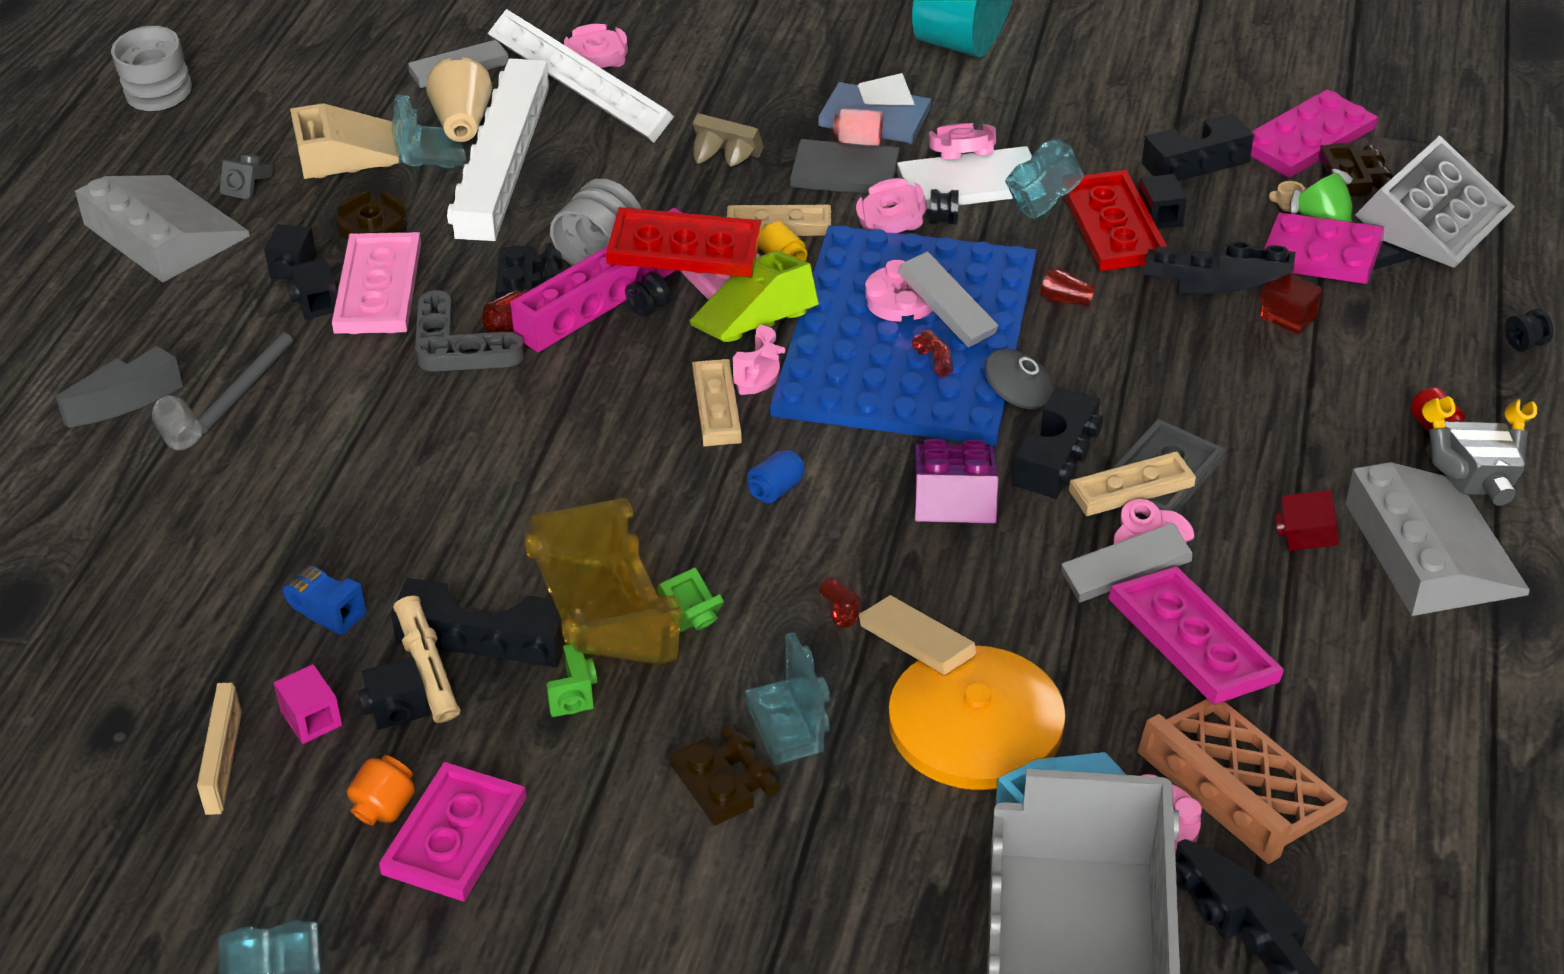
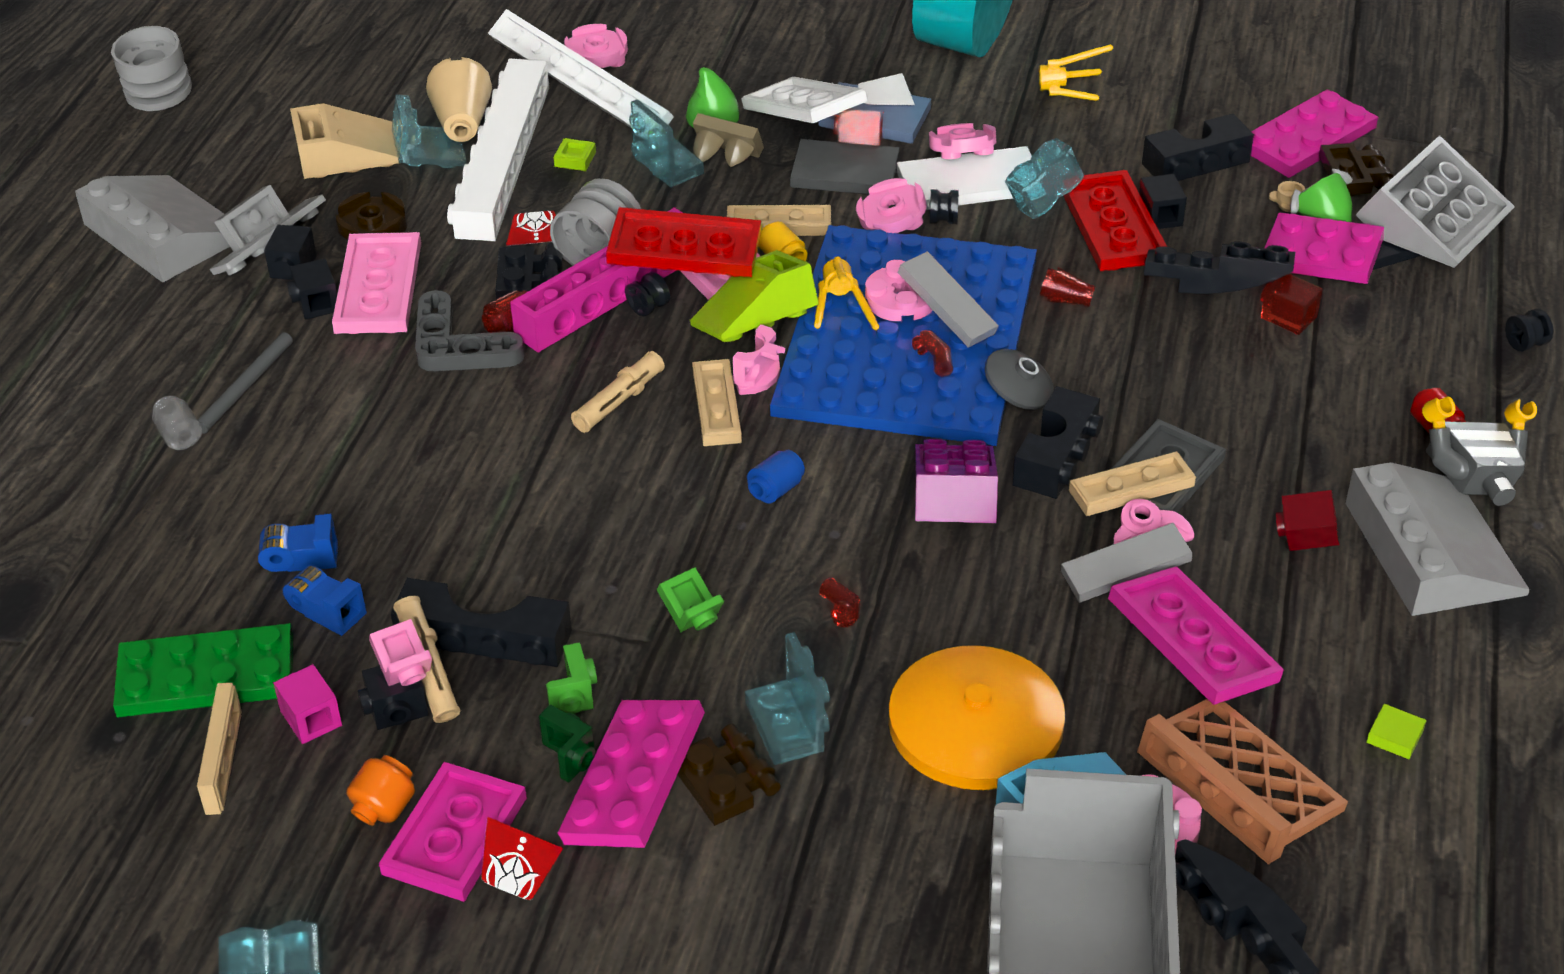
dark grey slope [55,346,183,428] -> none
dark grey bracket [220,154,273,200] -> none
light grey tile [408,39,509,88] -> none
clear yellow windscreen [524,497,681,665] -> none
tan tile [859,595,976,675] -> none
none -> green plate [113,623,293,717]
none -> light grey bracket [210,185,326,275]
none -> blue leg [258,514,338,572]
none -> bright pink bracket [369,619,432,686]
none -> red sticker [481,817,563,900]
none -> red sticker [506,211,556,246]
none -> dark green bracket [539,704,595,783]
none -> lime tile [553,138,596,171]
none -> dark pink plate [558,700,705,848]
none -> tan pin [571,351,665,433]
none -> clear light blue bracket [629,99,704,188]
none -> bright green hat [686,67,740,128]
none -> white tile [741,76,867,123]
none -> yellow plant [814,256,879,330]
none -> yellow plant [1039,44,1113,101]
none -> lime tile [1367,704,1427,759]

